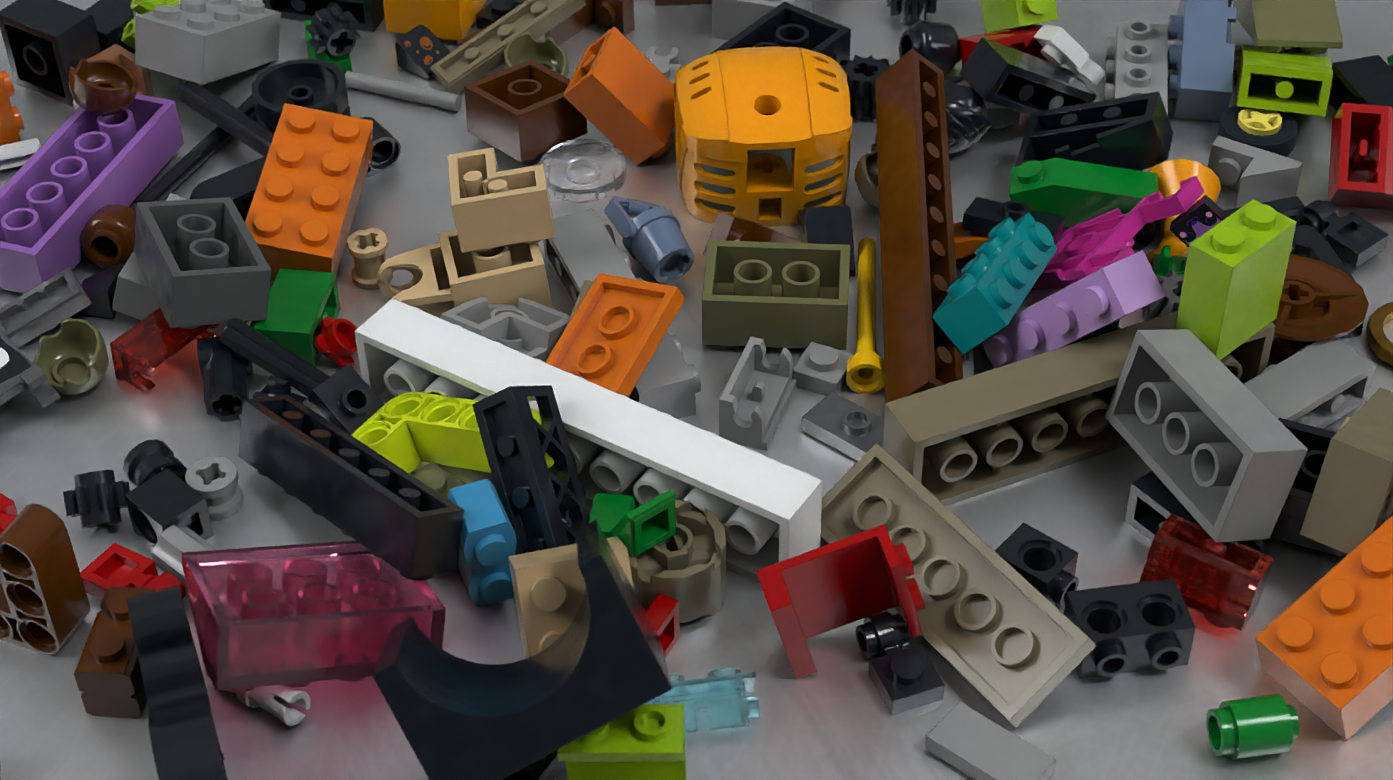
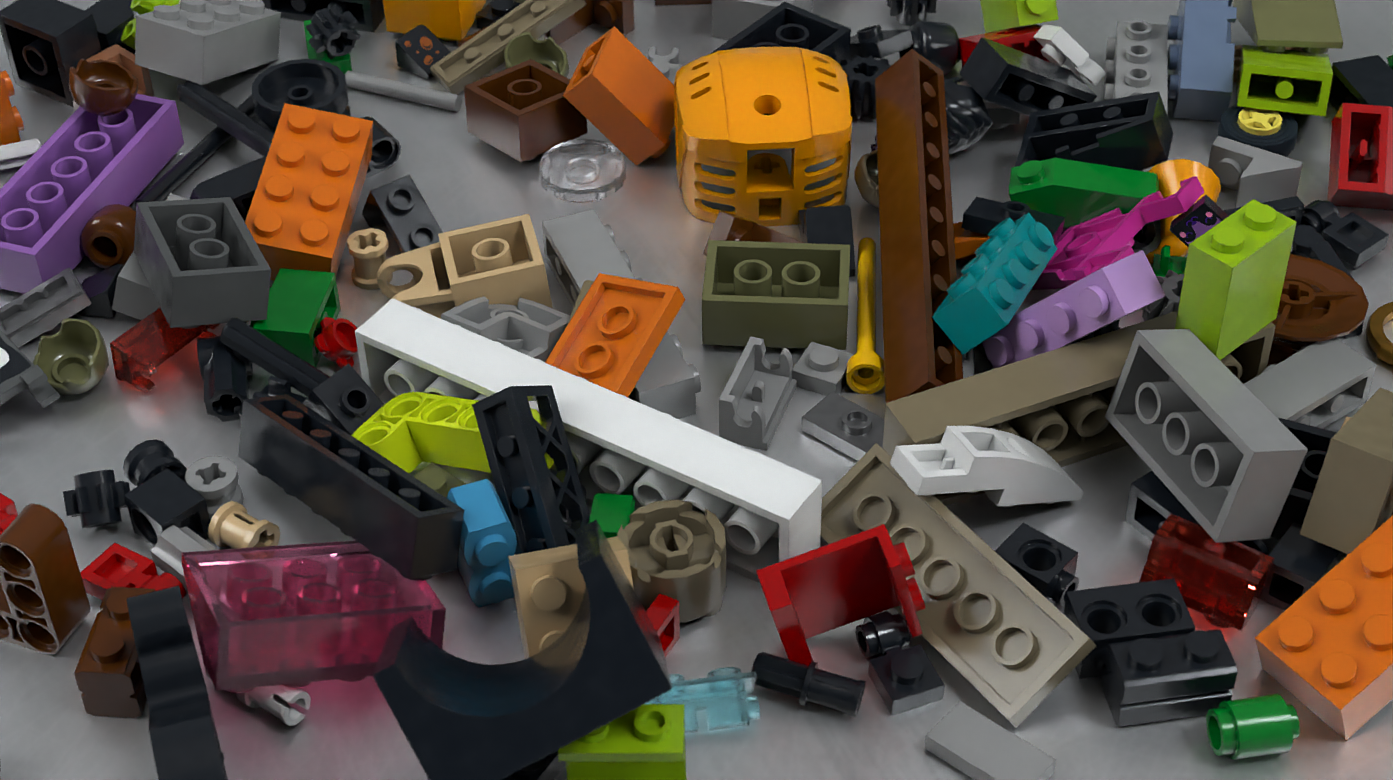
tan brick [448,147,556,253] -> none
sand blue piece [604,196,695,283] -> none
green slope [611,490,676,558] -> none
none -> tan bush [208,501,280,566]
none -> black bracket [362,174,443,253]
none -> black axle [751,652,866,717]
none -> black plate [850,25,914,59]
none -> white slope [890,426,1084,507]
none -> black brick [1101,629,1238,727]
none -> black brick [1257,522,1343,611]

